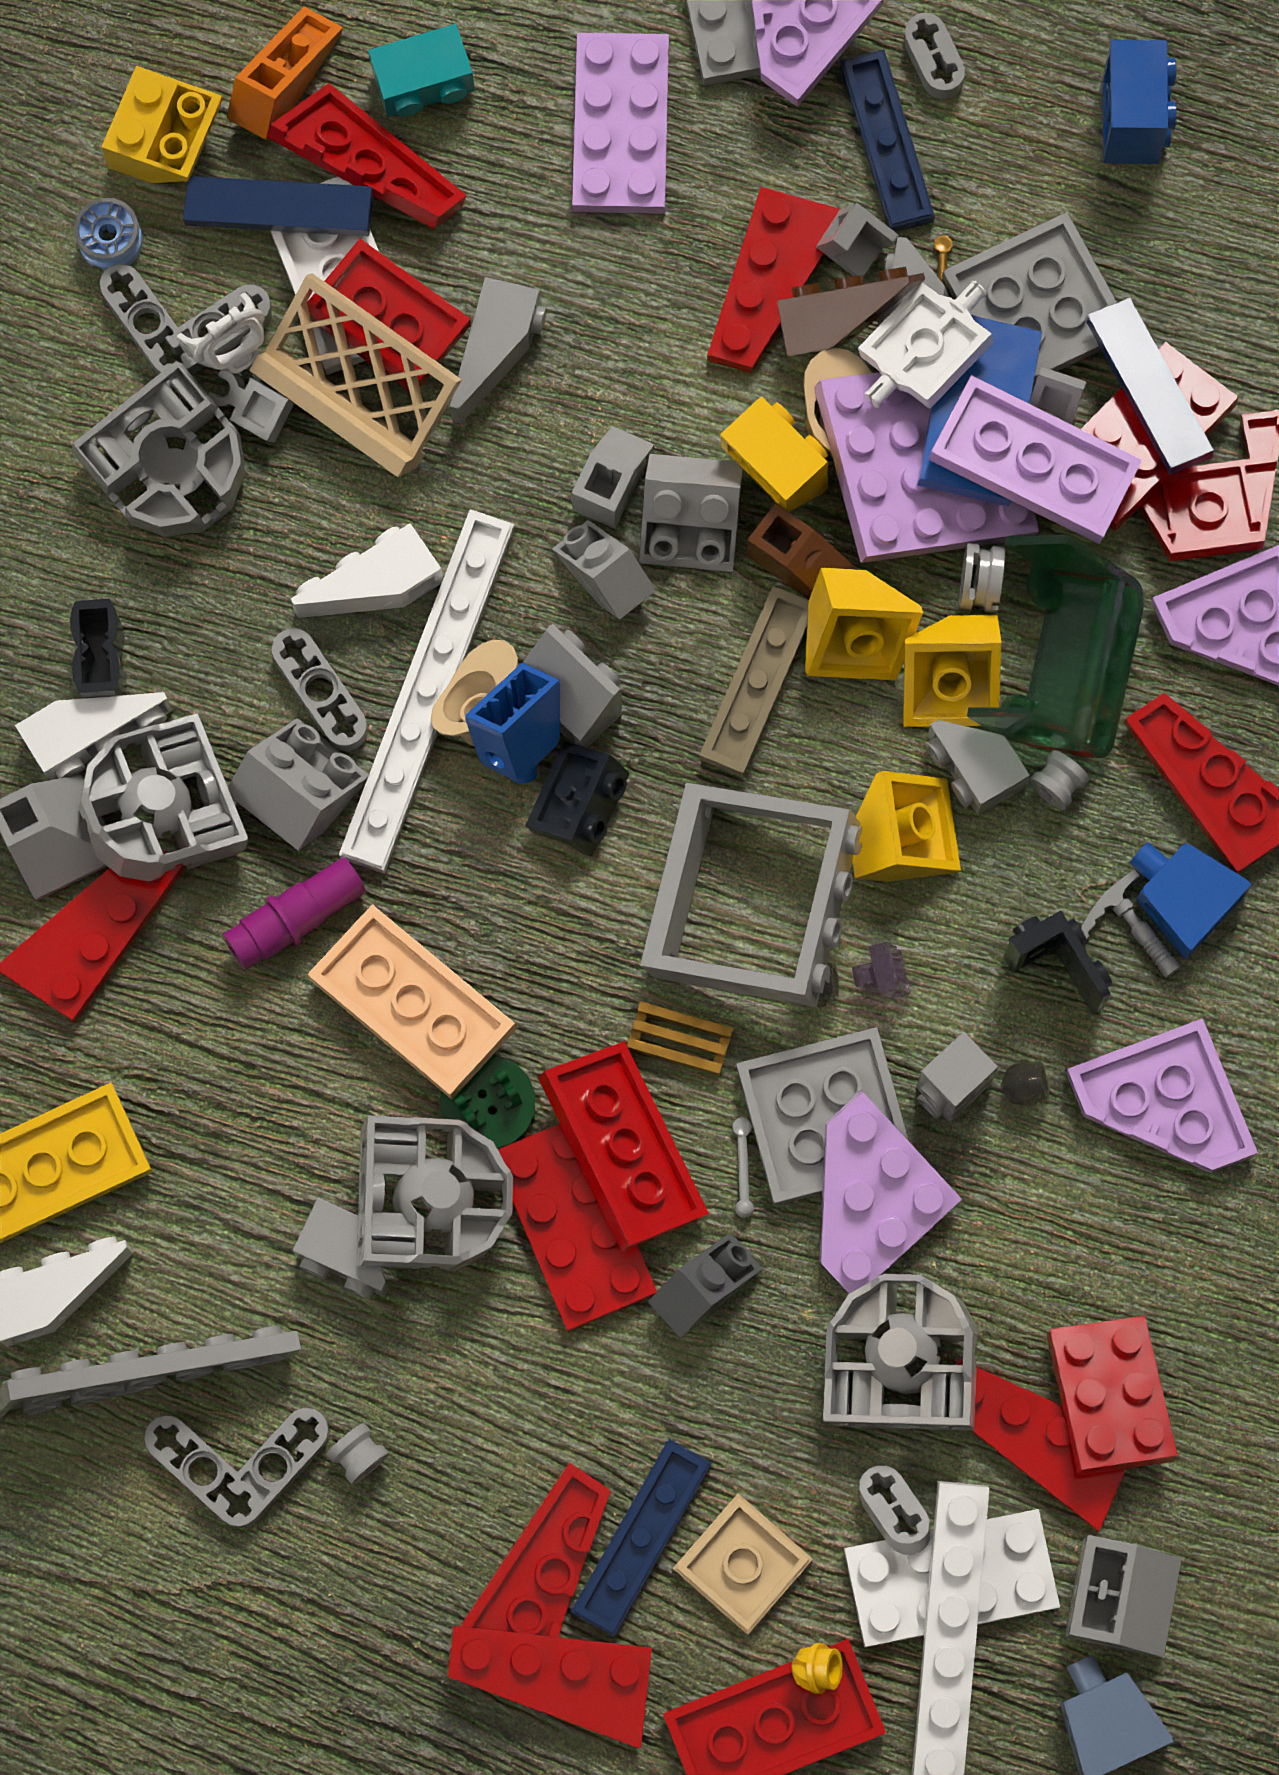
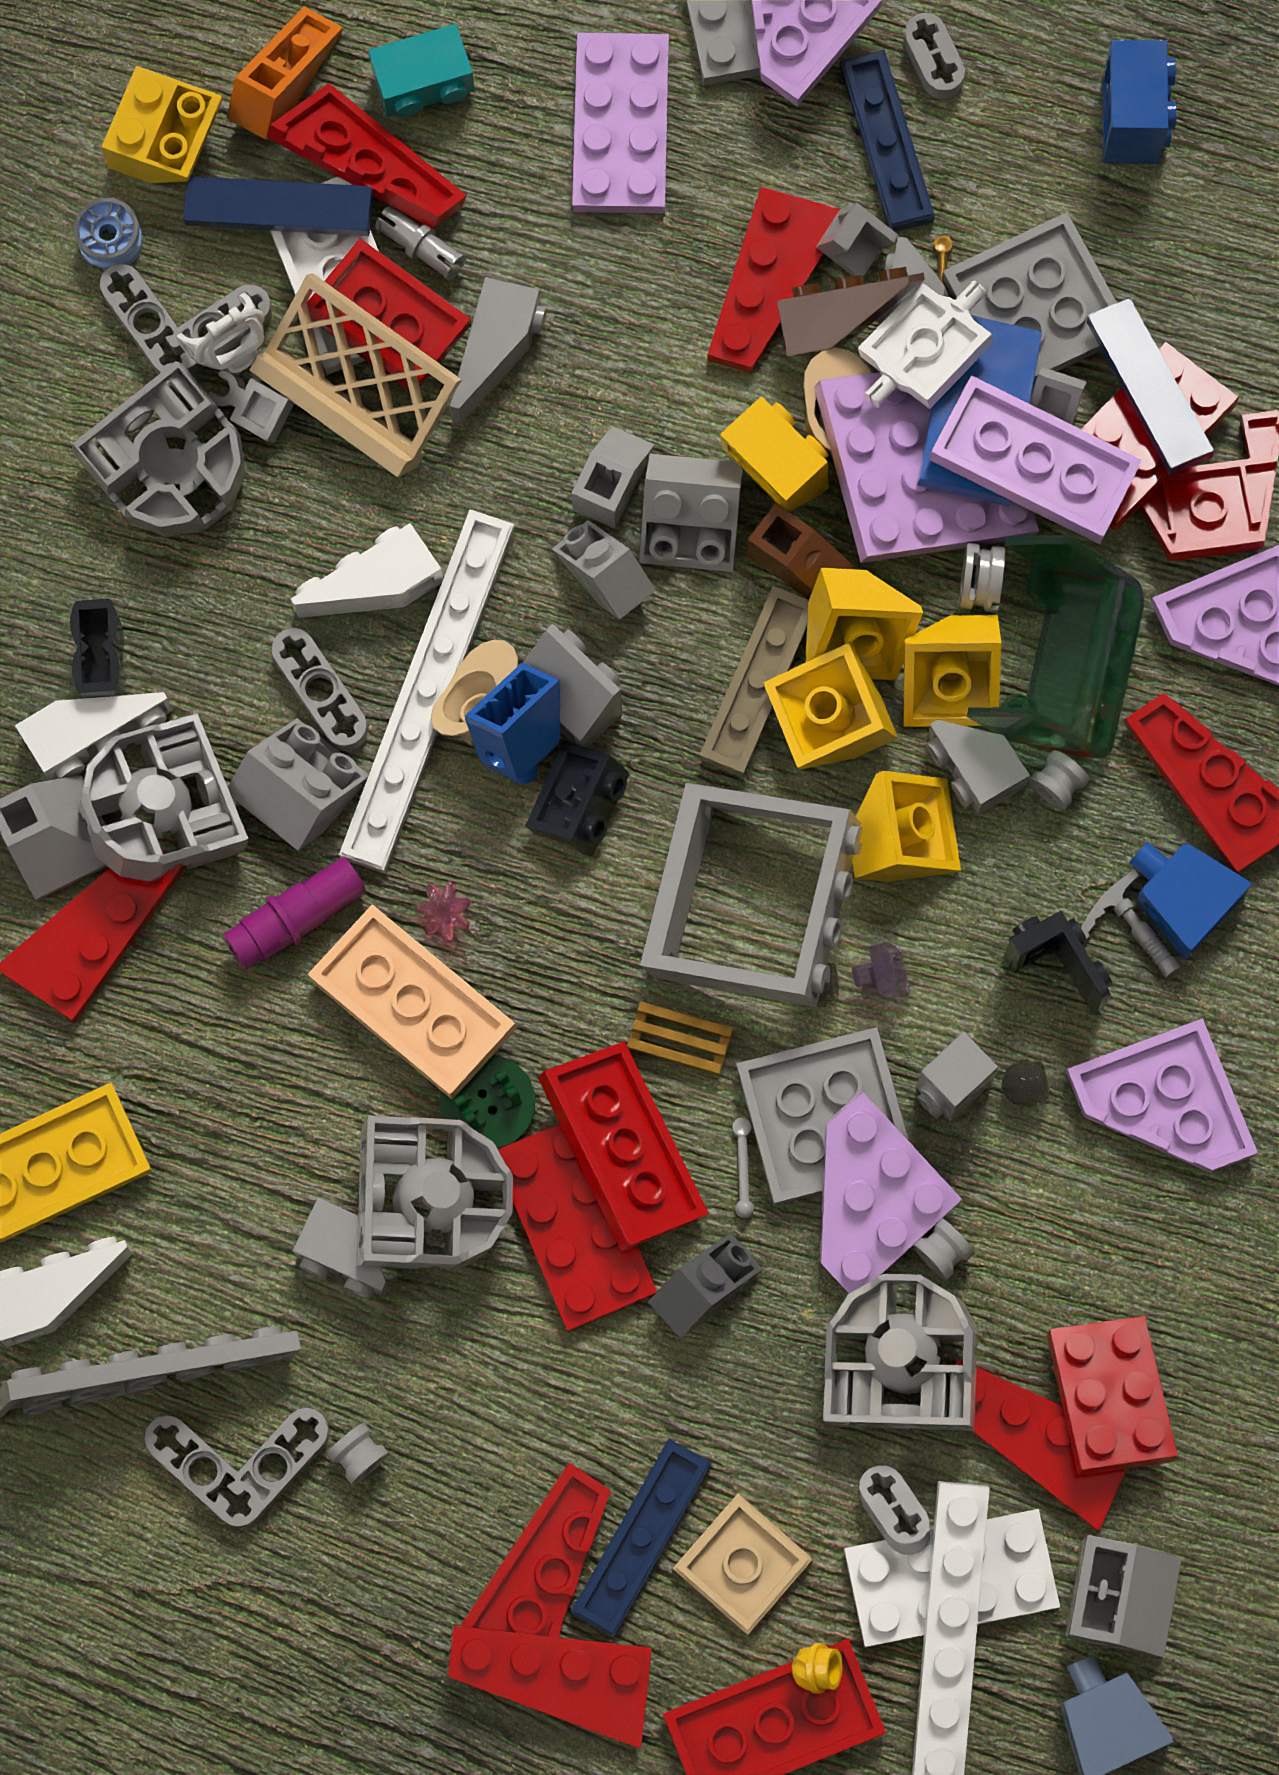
none -> light grey pin [375,205,466,281]
none -> clear pink plant [417,881,471,943]
none -> yellow slope [763,642,898,770]
none -> light grey wheel [913,1218,975,1281]

